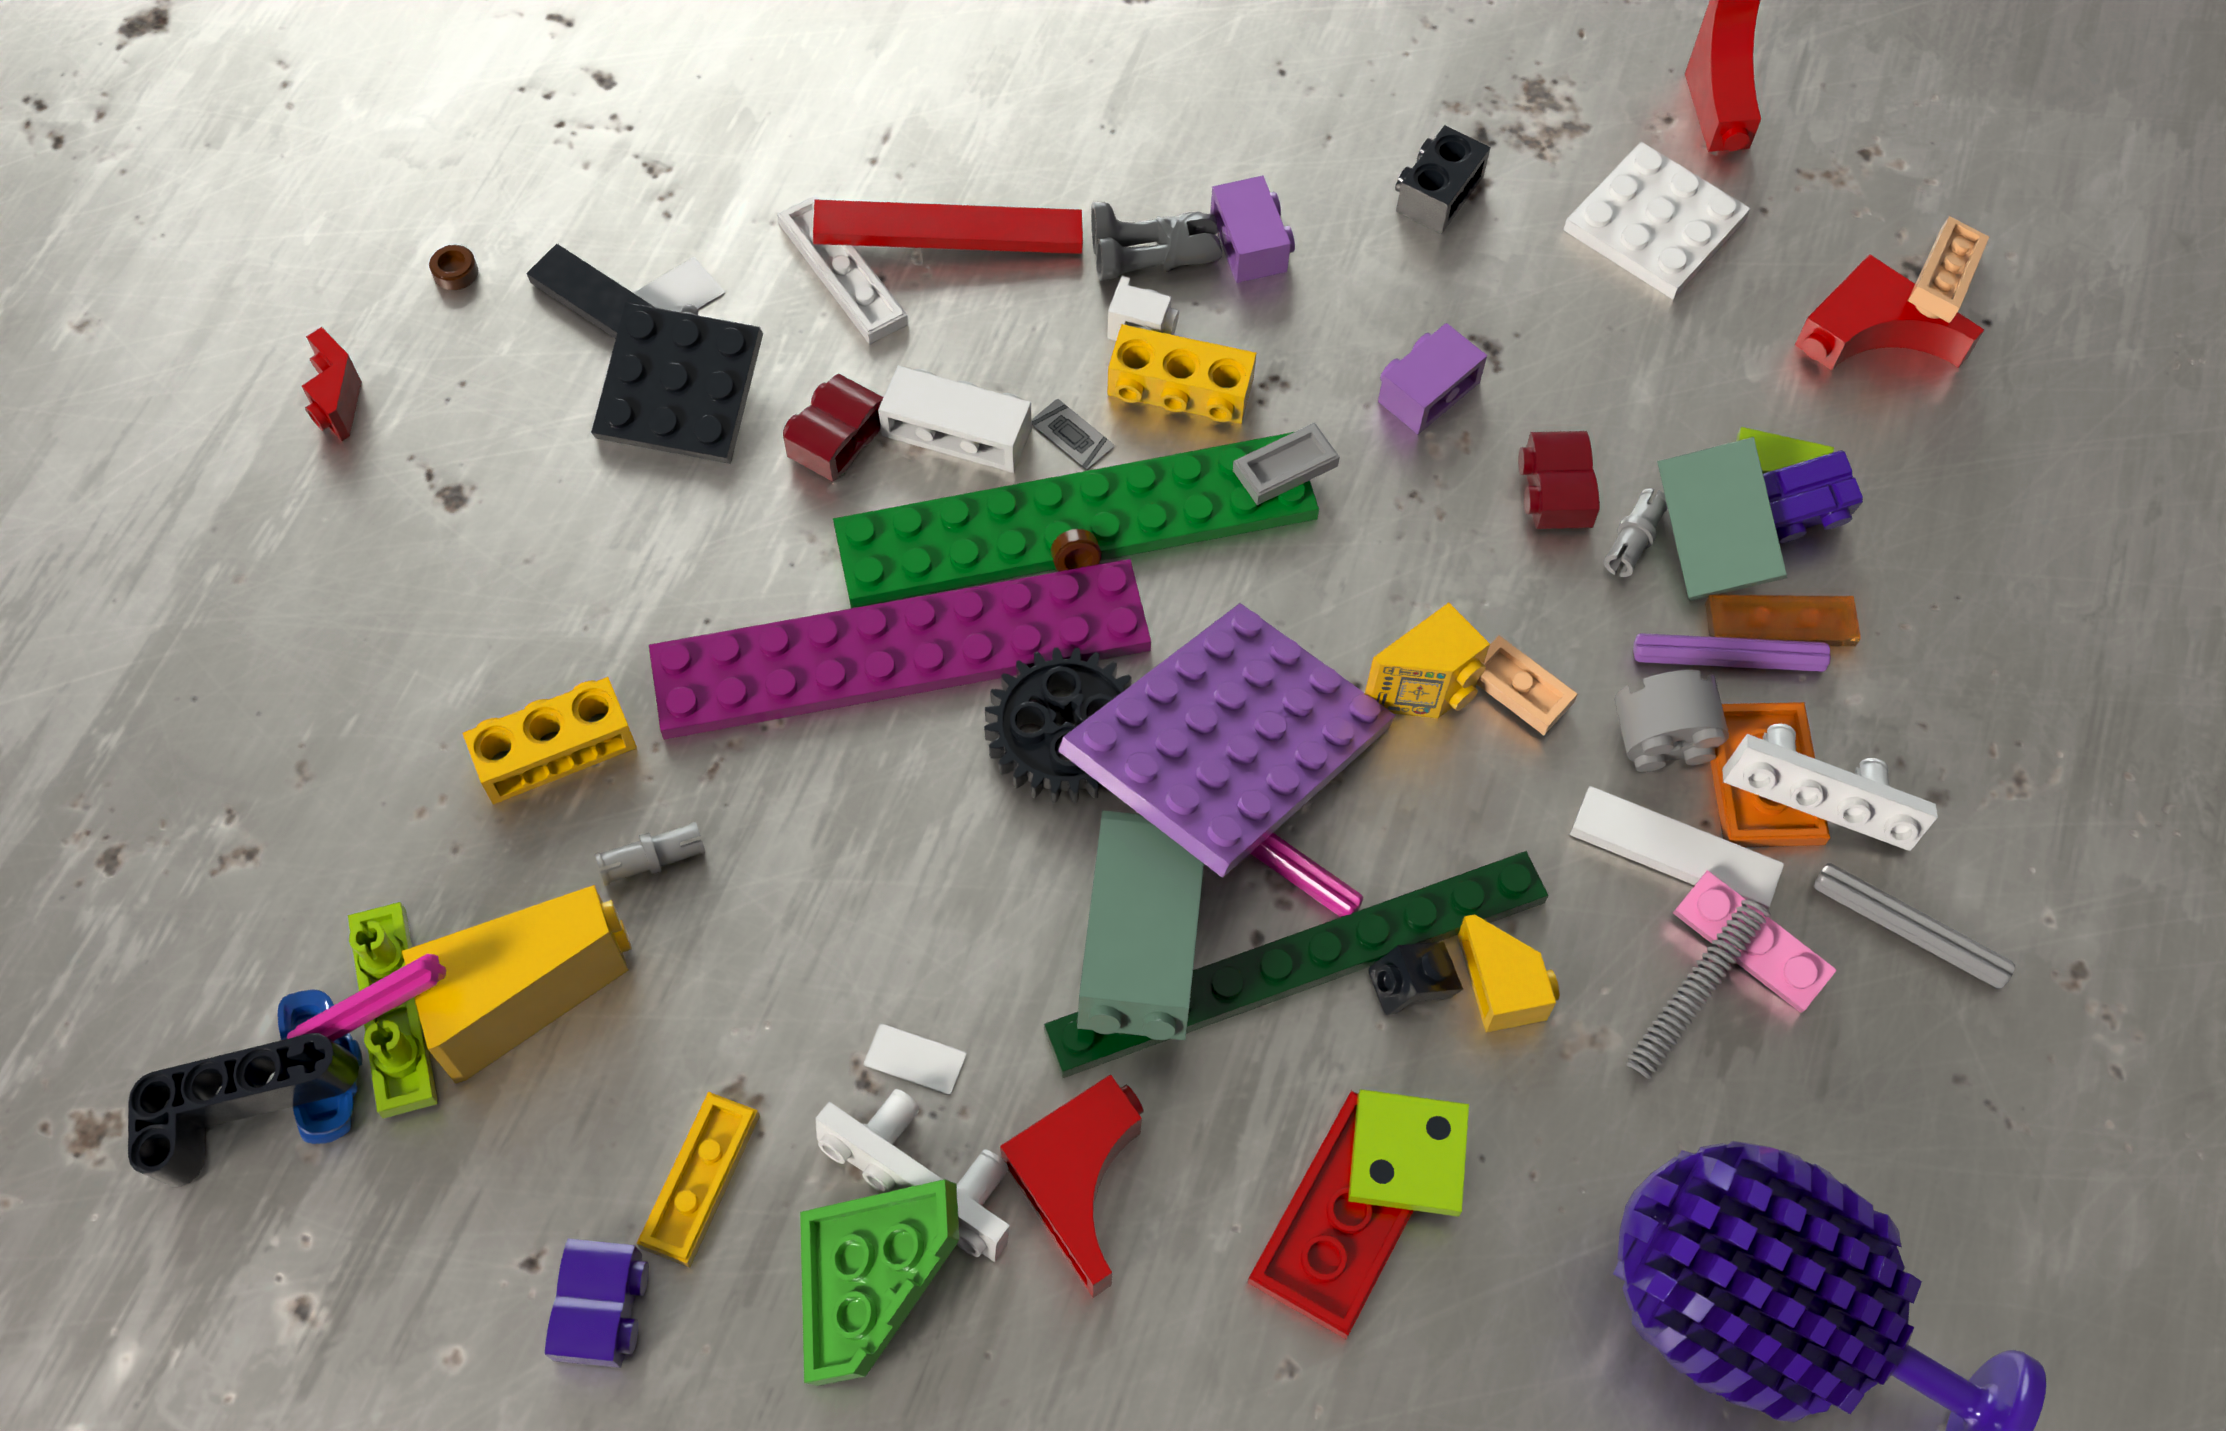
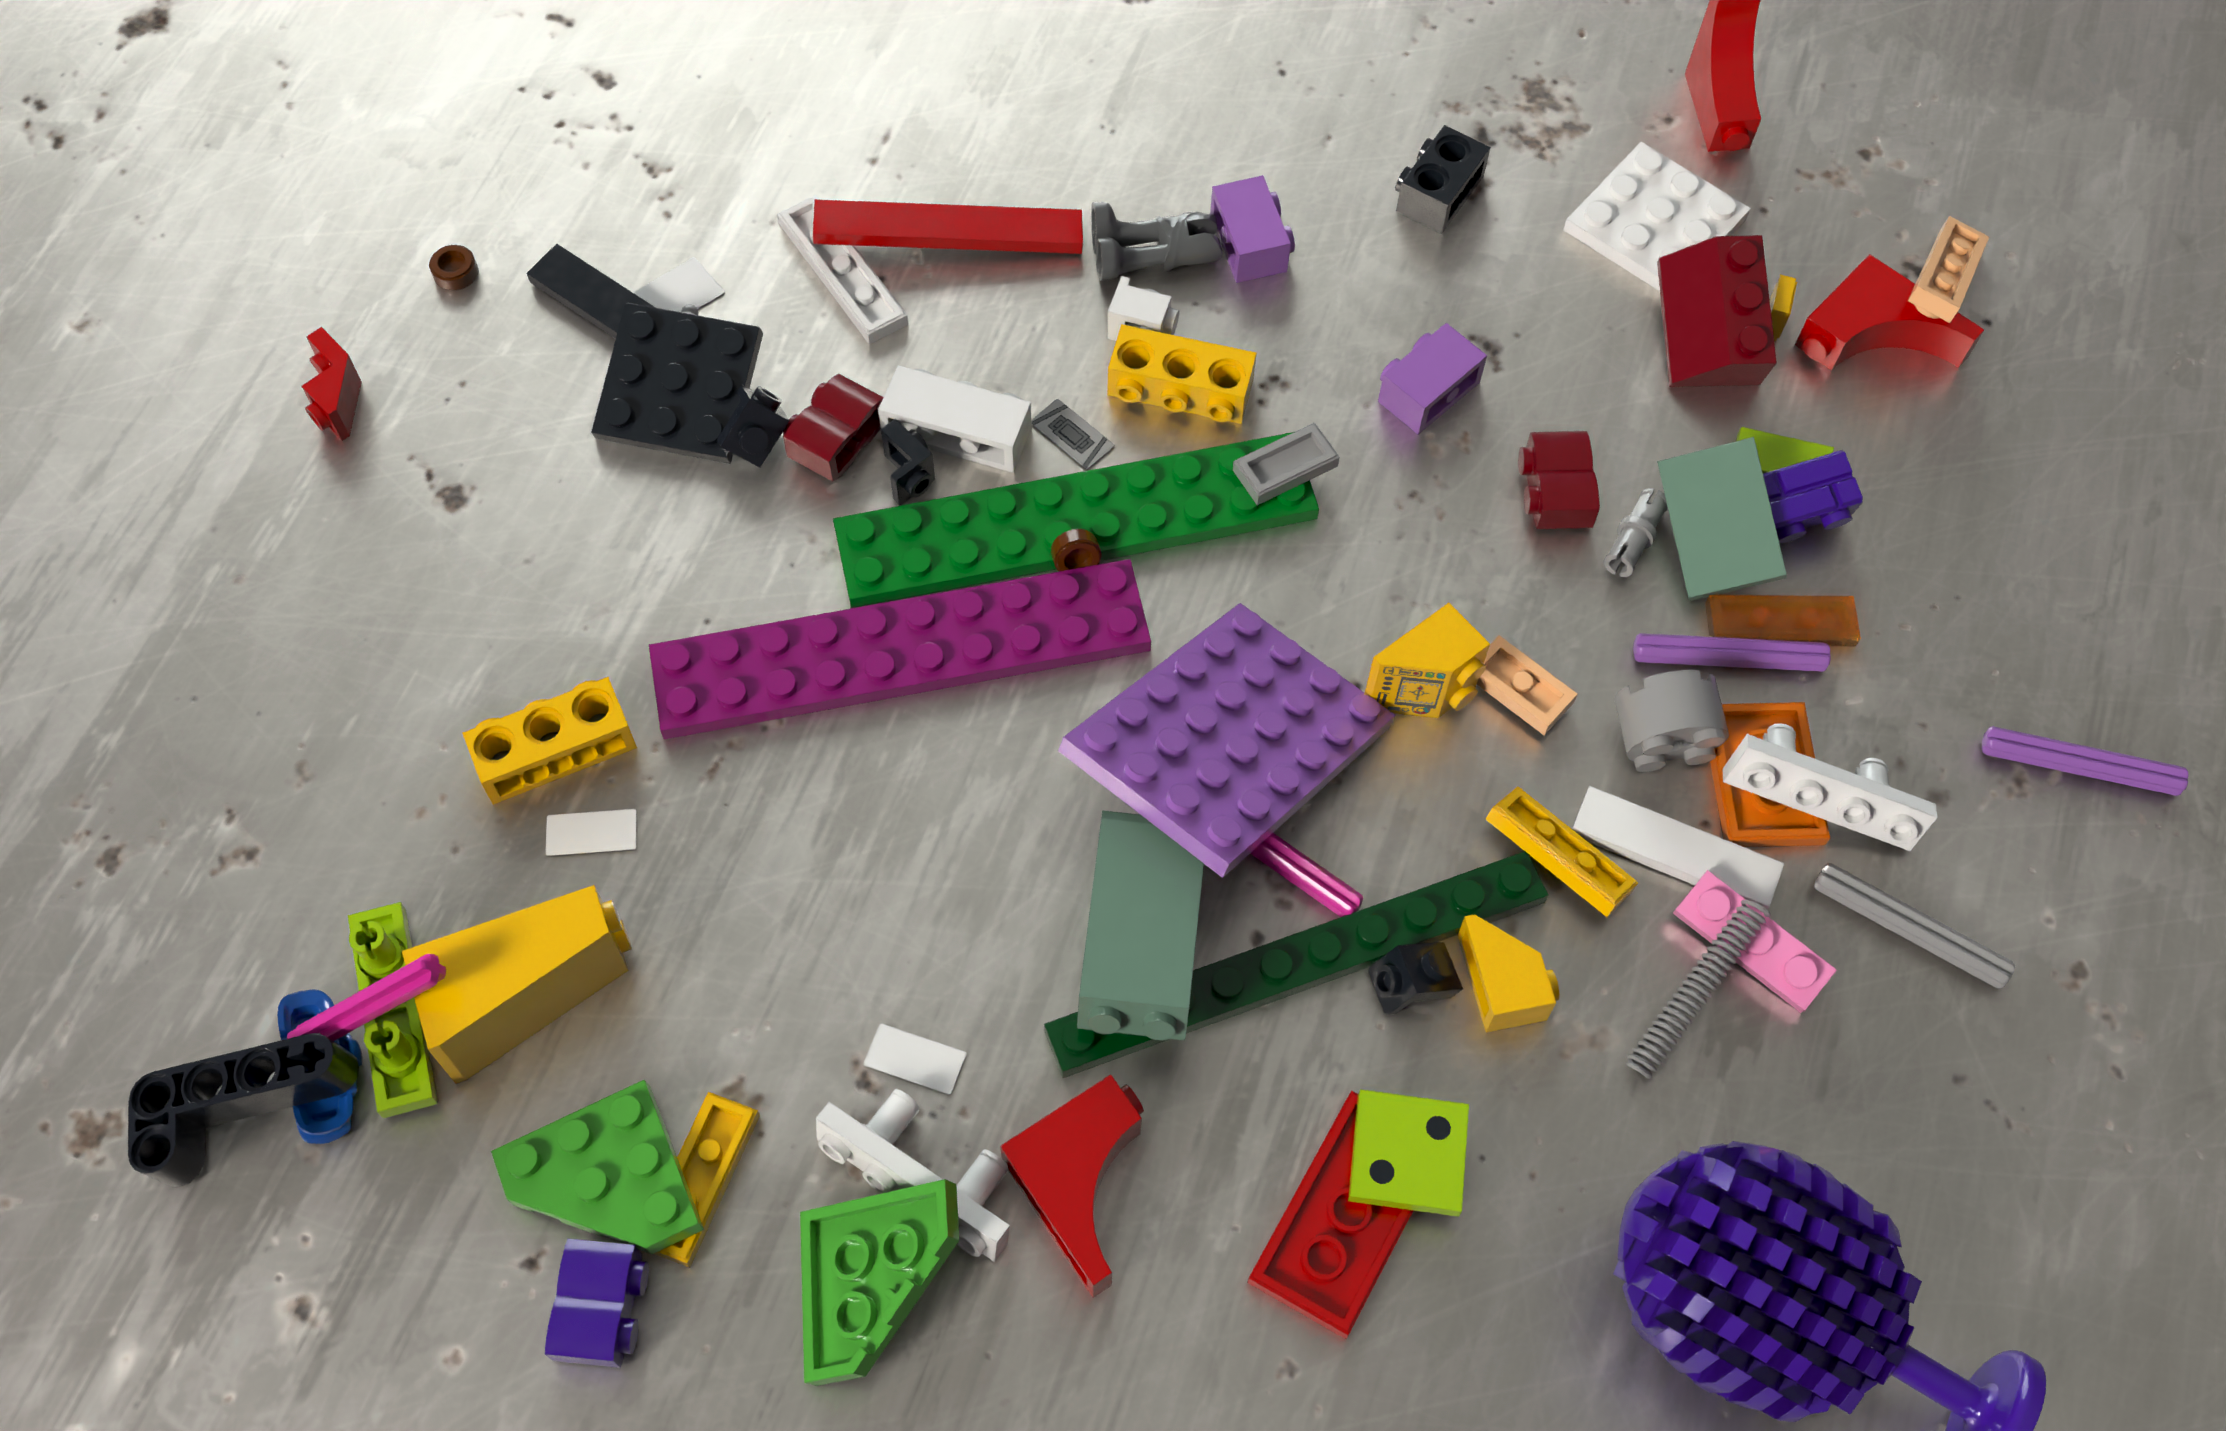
light grey pin [595,822,705,886] -> none
black gear [984,647,1132,803] -> none
none -> bright green plate [491,1080,704,1254]
none -> white sticker [546,809,637,856]
none -> black bracket [717,385,790,468]
none -> black bracket [881,419,935,505]
none -> yellow tile [1485,786,1638,917]
none -> dark red slope [1657,235,1777,387]
none -> yellow tile [1770,274,1797,341]
none -> medium lavender axle [1982,726,2188,796]

